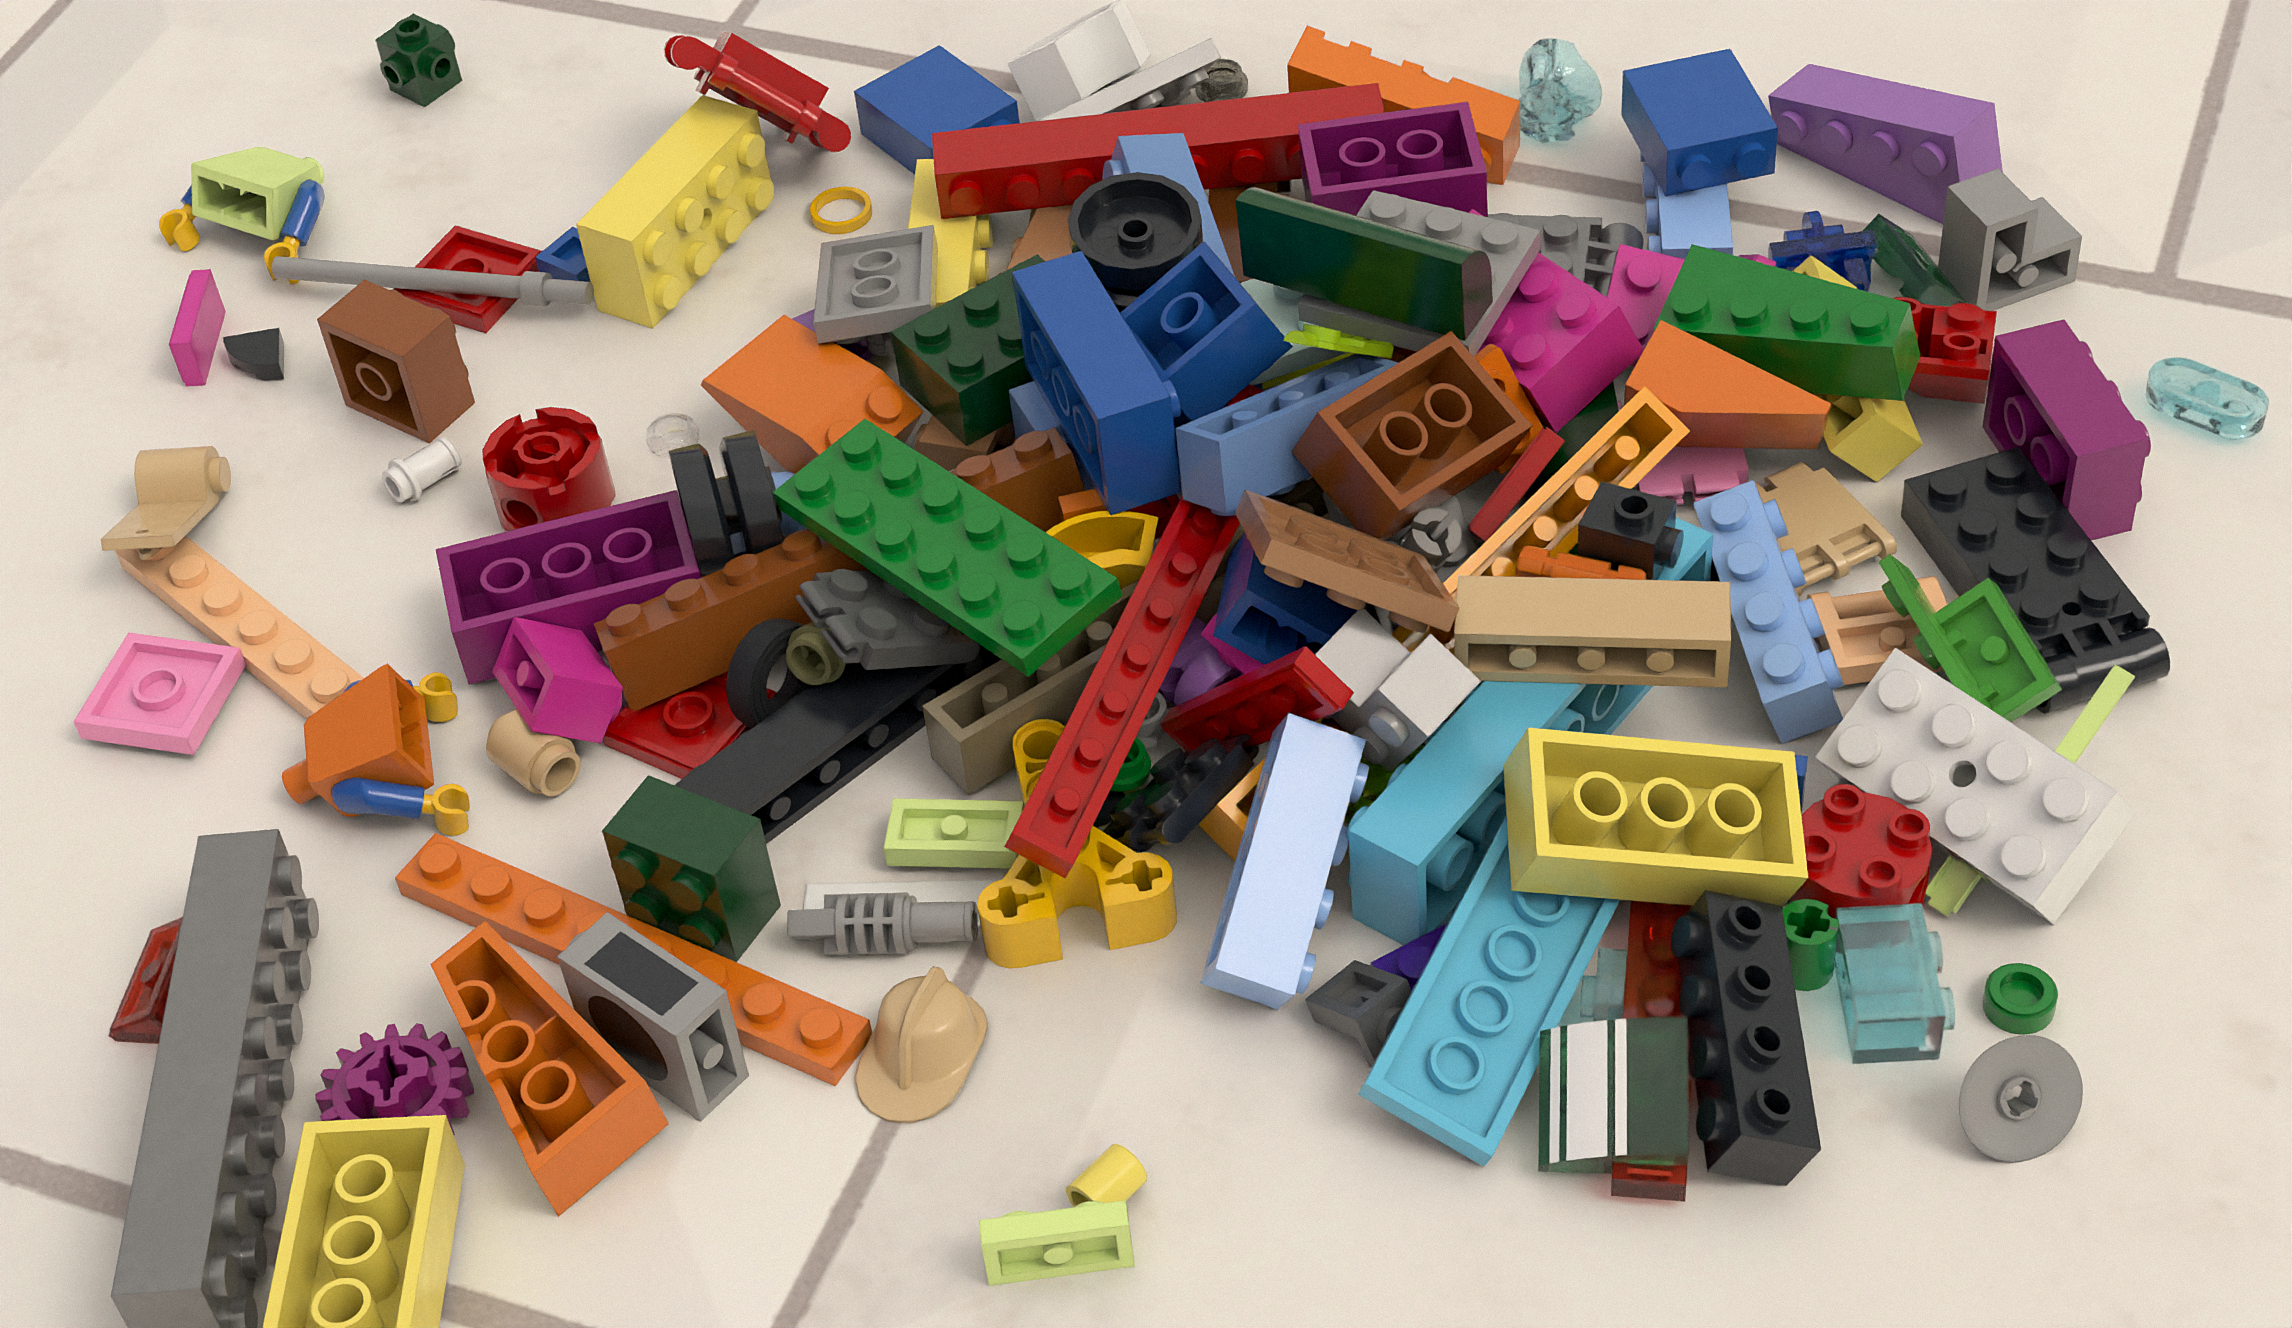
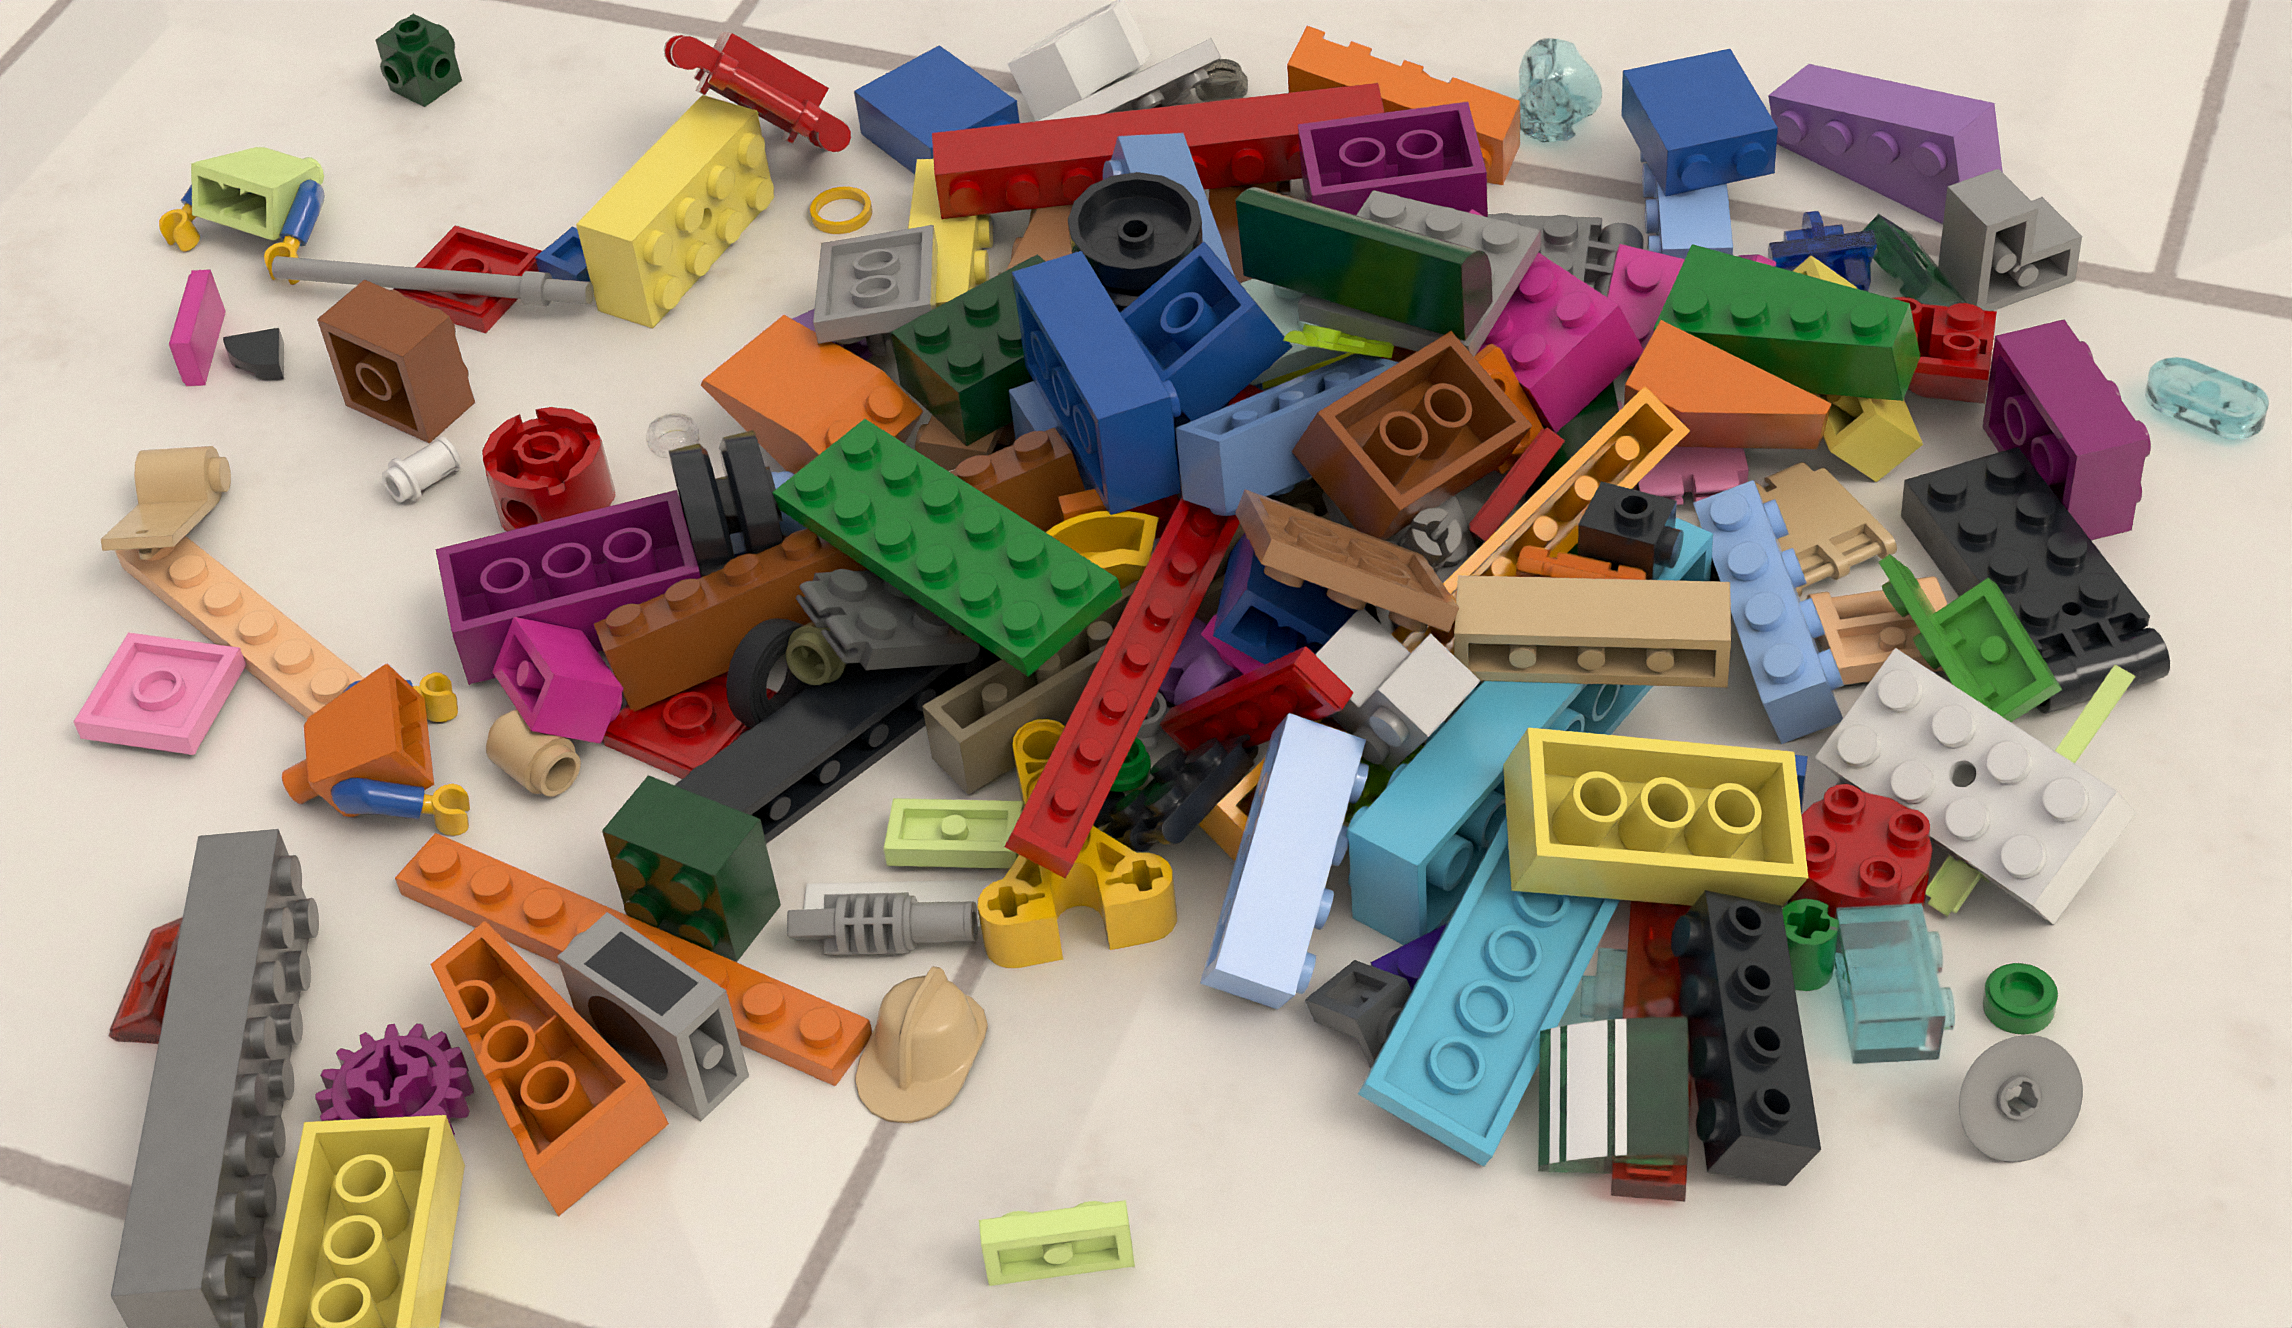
light yellow hinge [1066,1144,1147,1207] -> none

